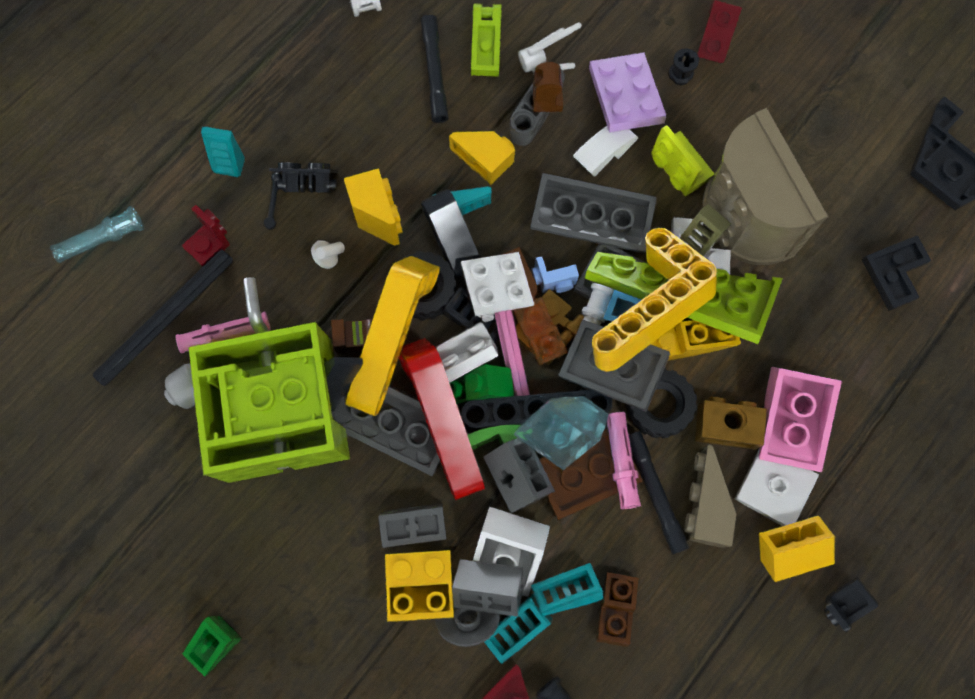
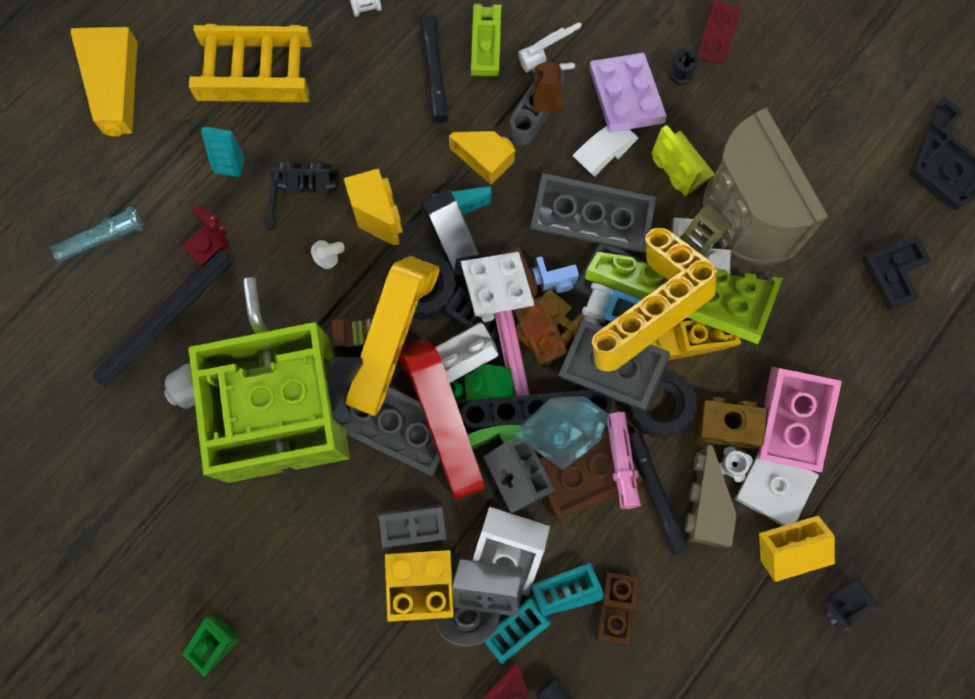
bright pink pin [175,312,271,354] -> none
none -> yellow slope [71,27,138,136]
none -> yellow fence [189,24,312,102]
none -> white plate [719,447,753,483]

